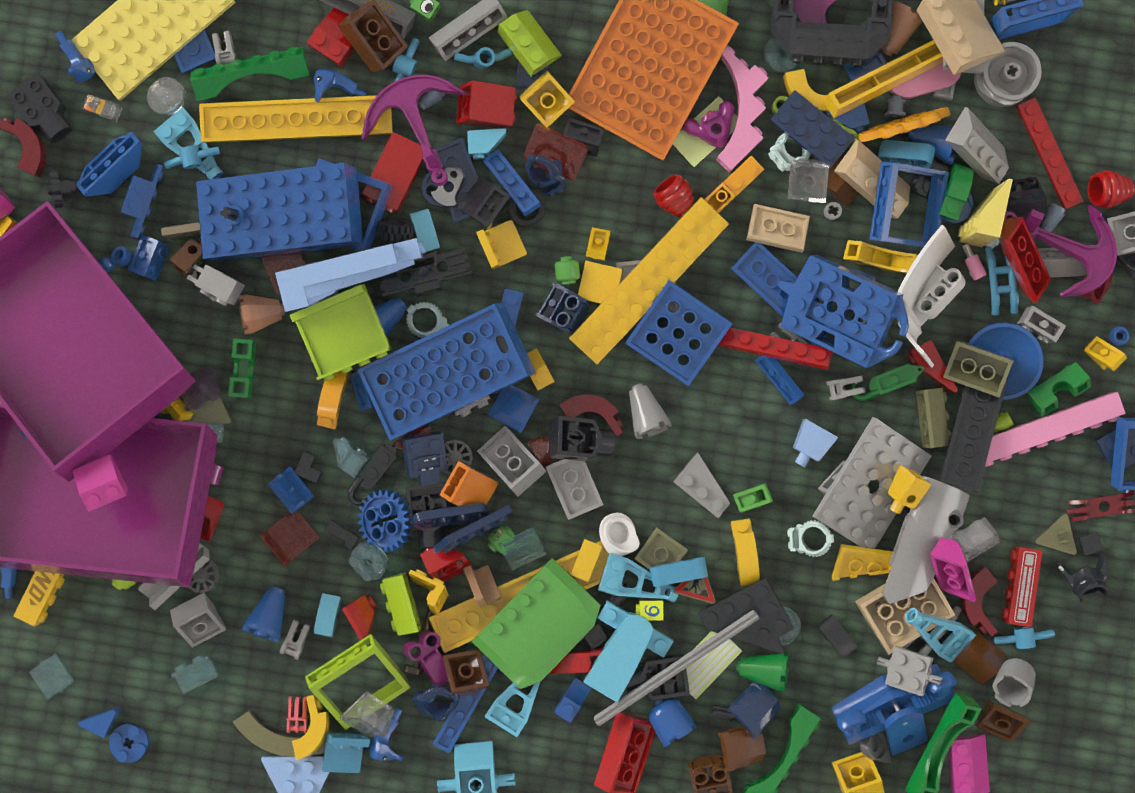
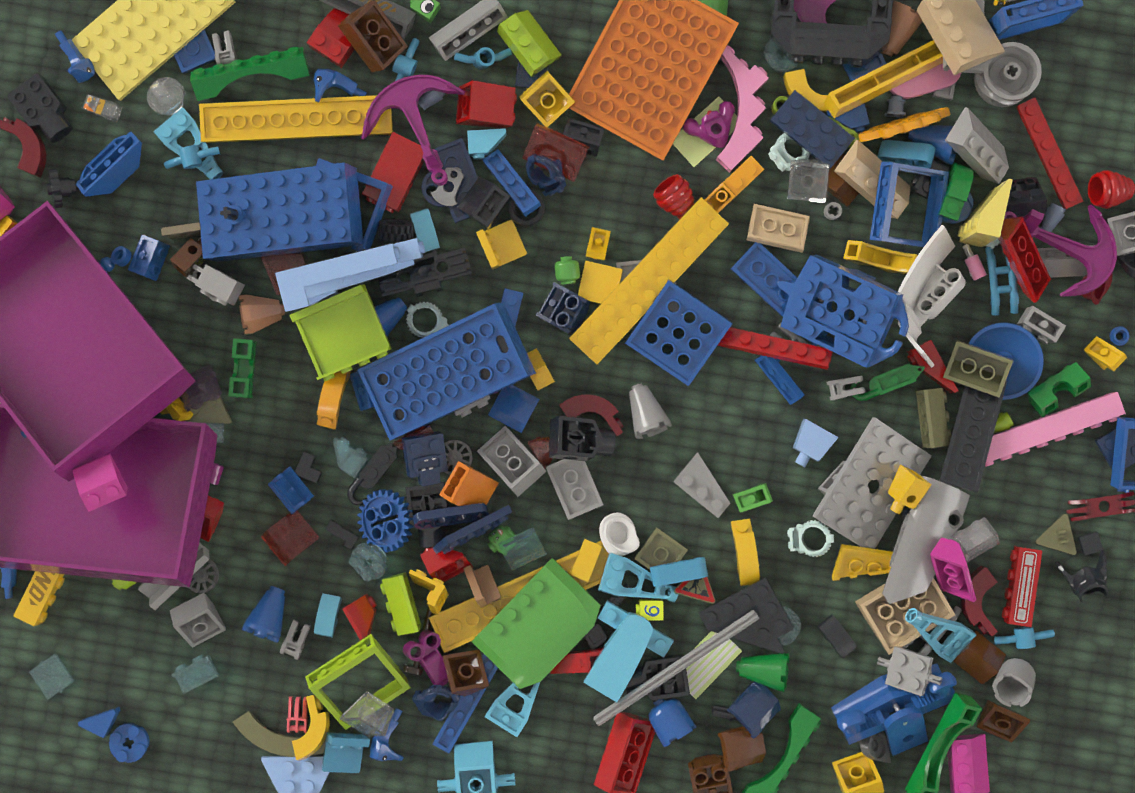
blue bracket [121,164,164,238] -> none
blue arch [554,677,591,723] -> none

